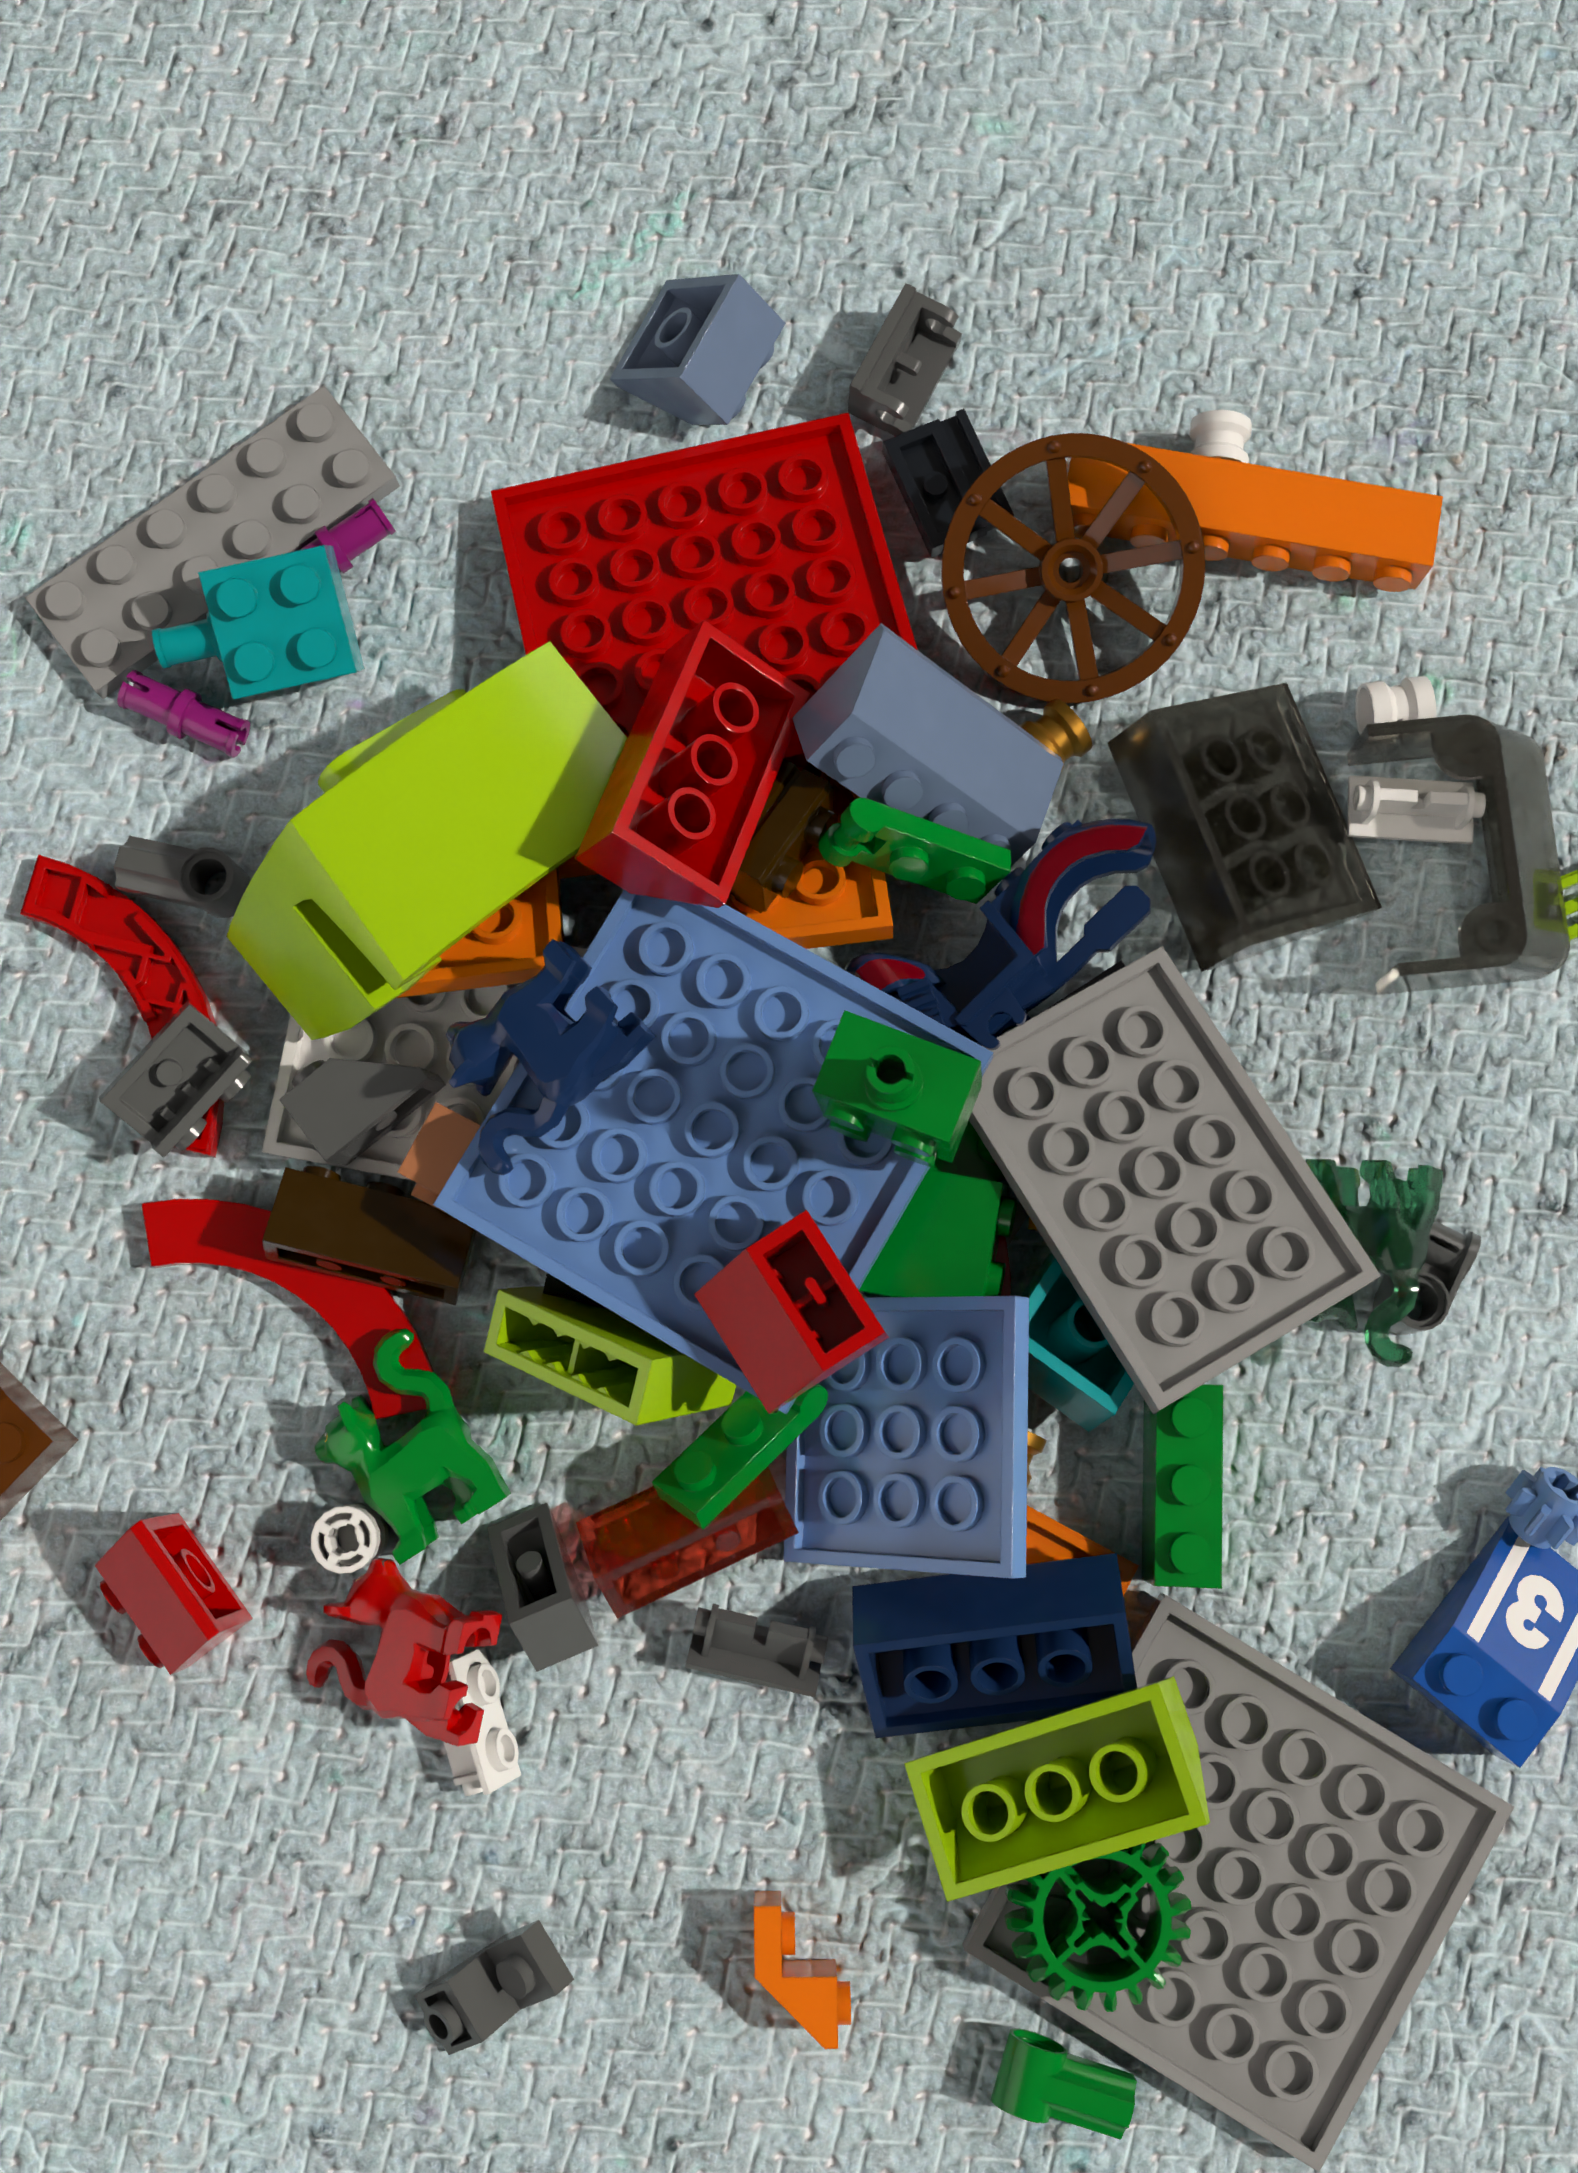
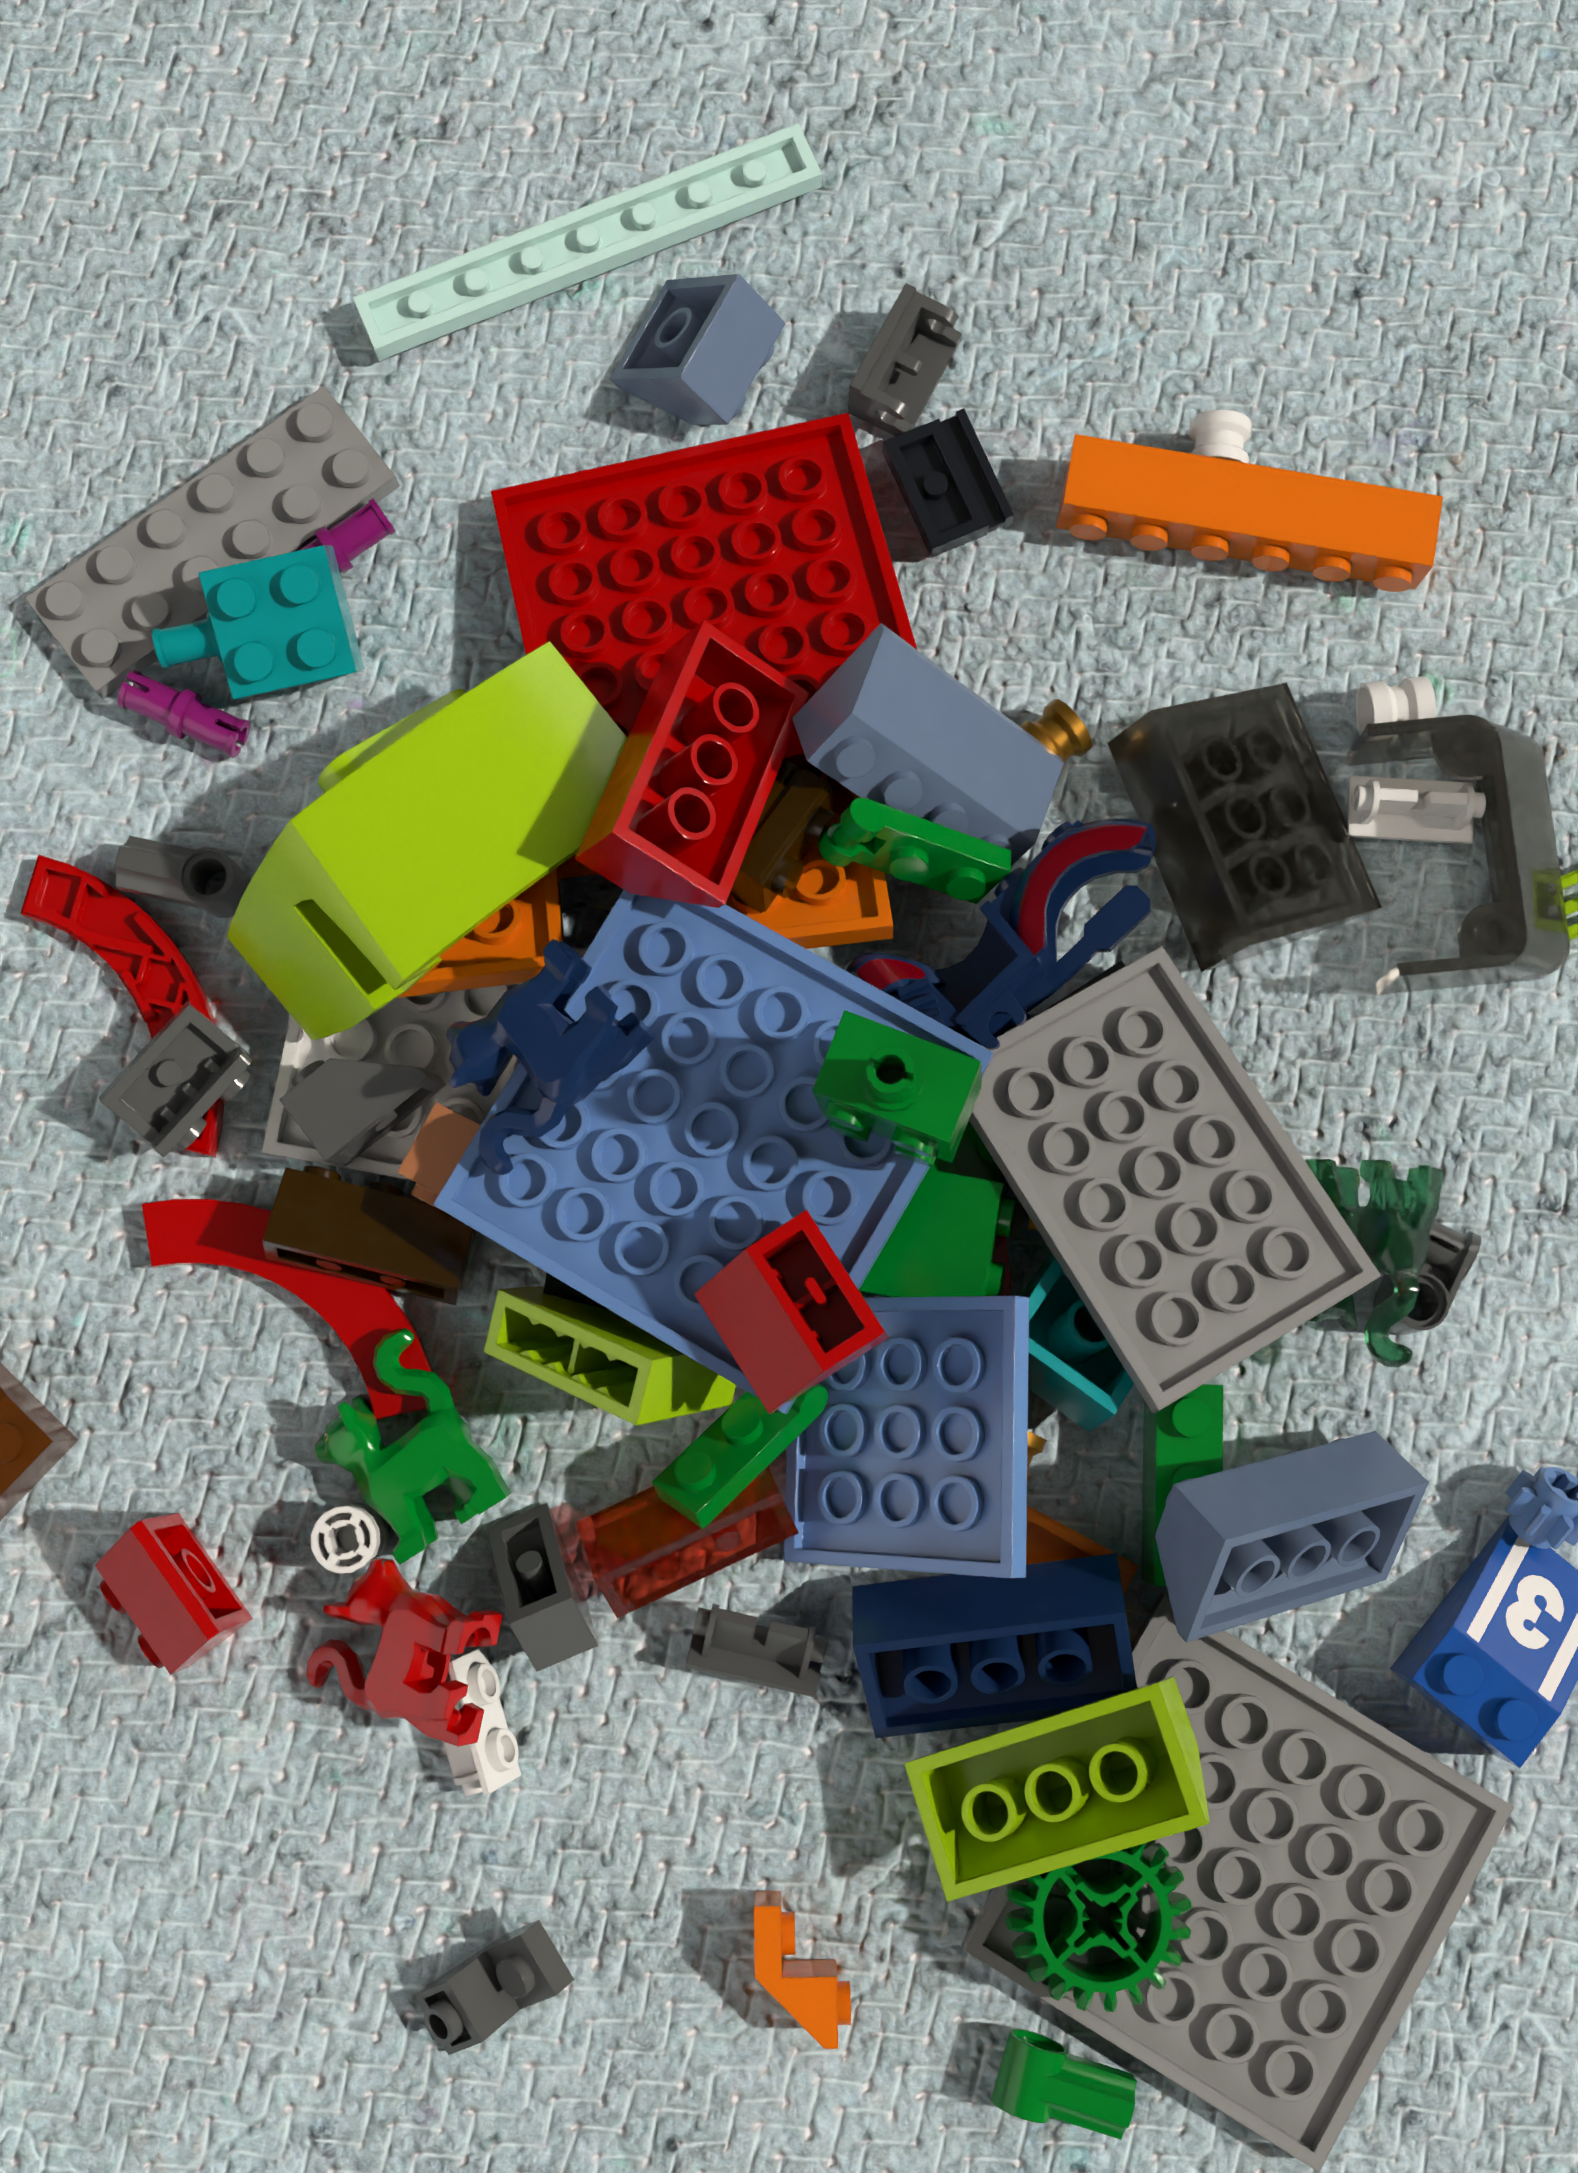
reddish brown wheel [941,433,1205,703] -> none
none -> light aqua plate [353,123,822,361]
none -> sand blue slope [1155,1431,1429,1642]

